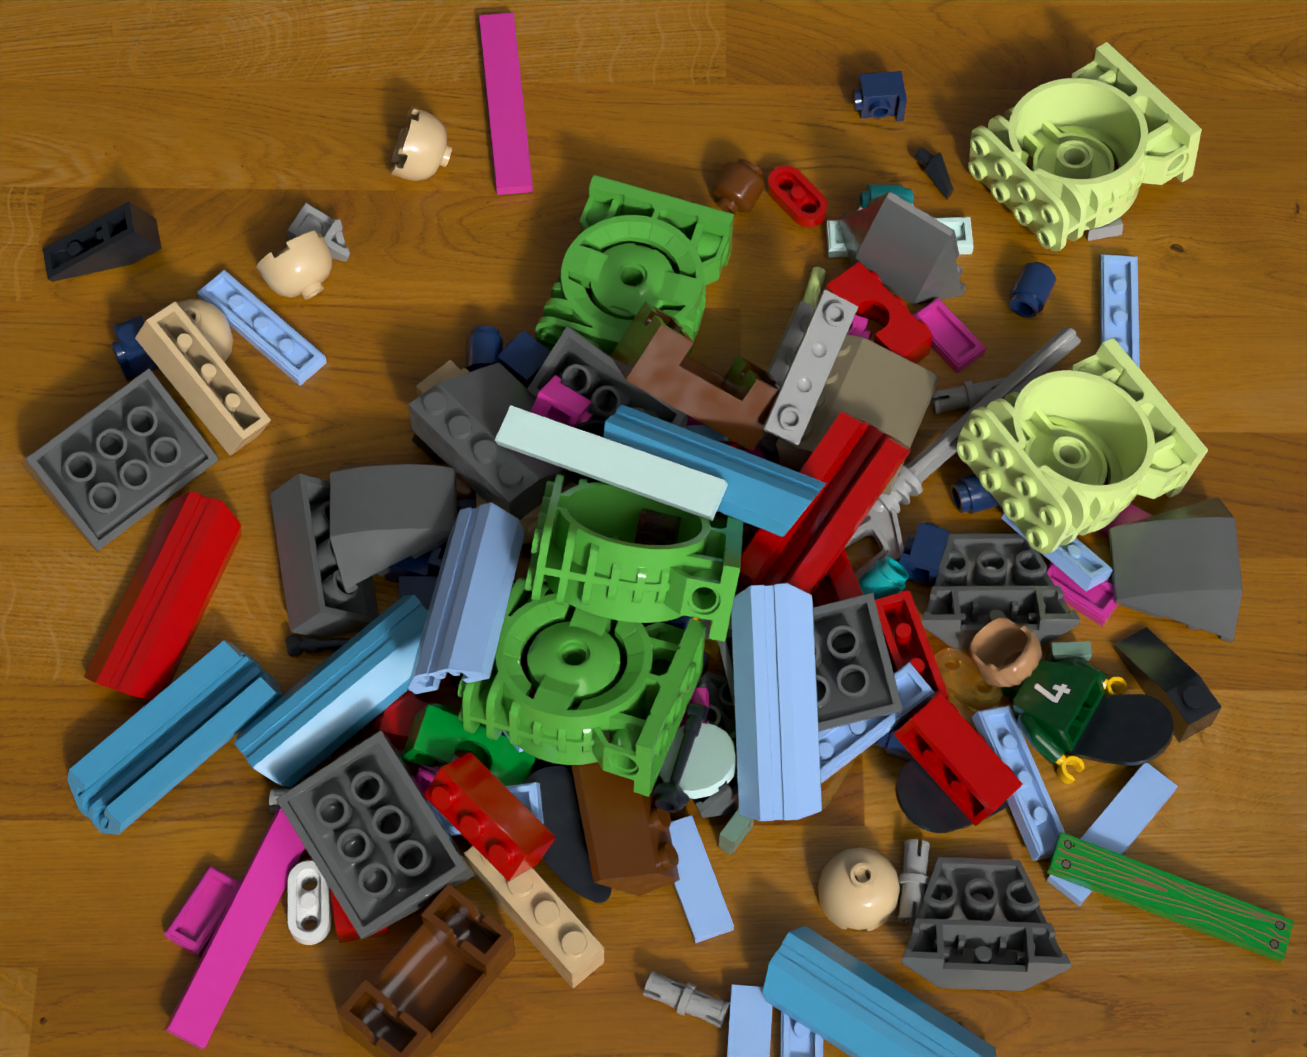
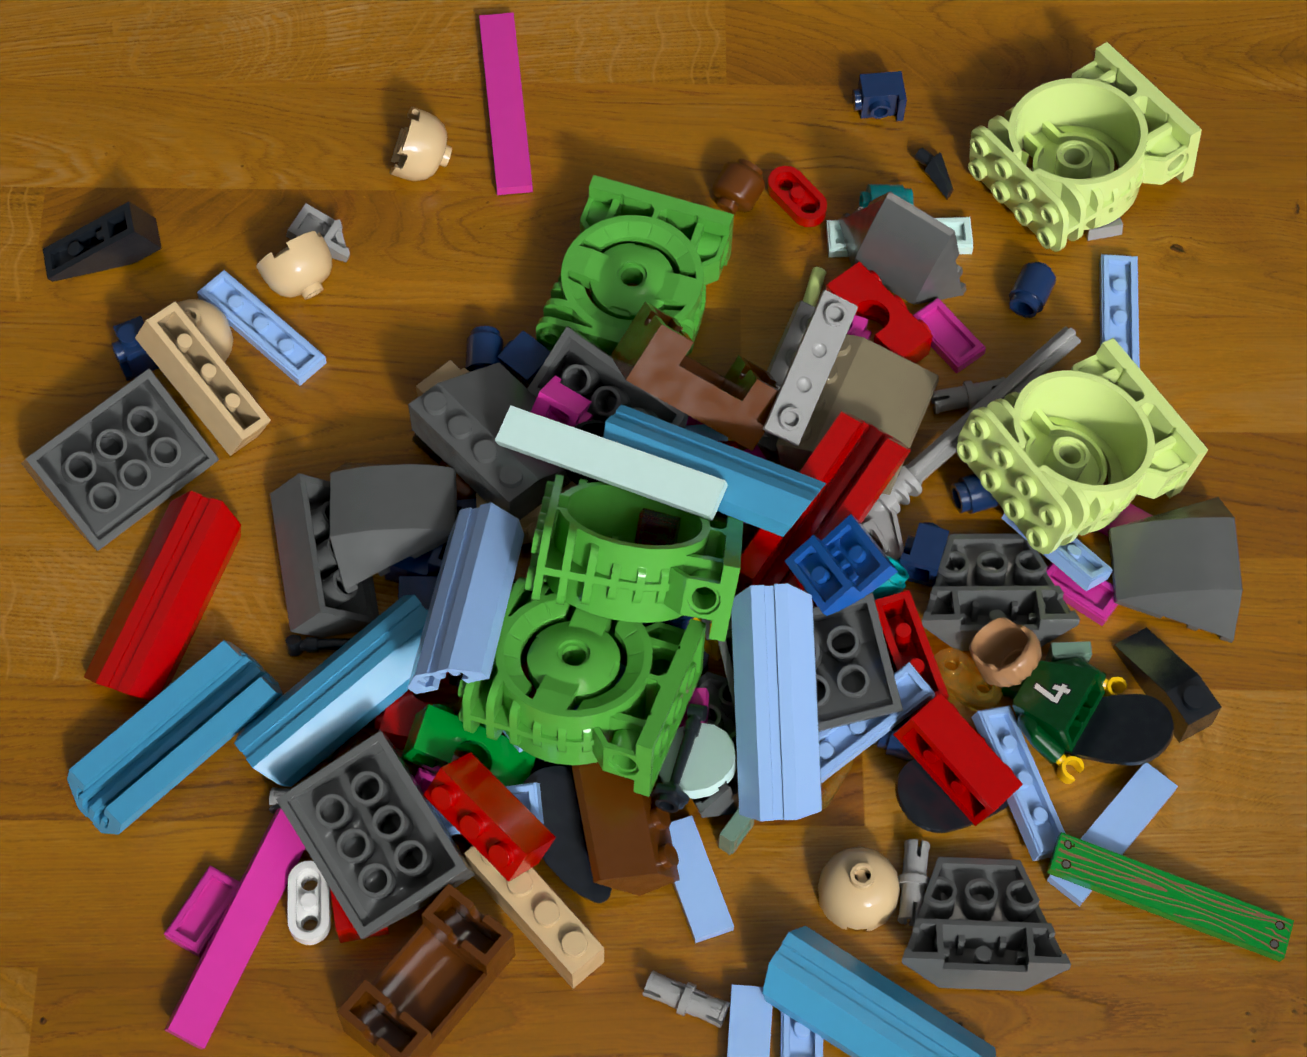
none -> blue slope [785,514,898,616]

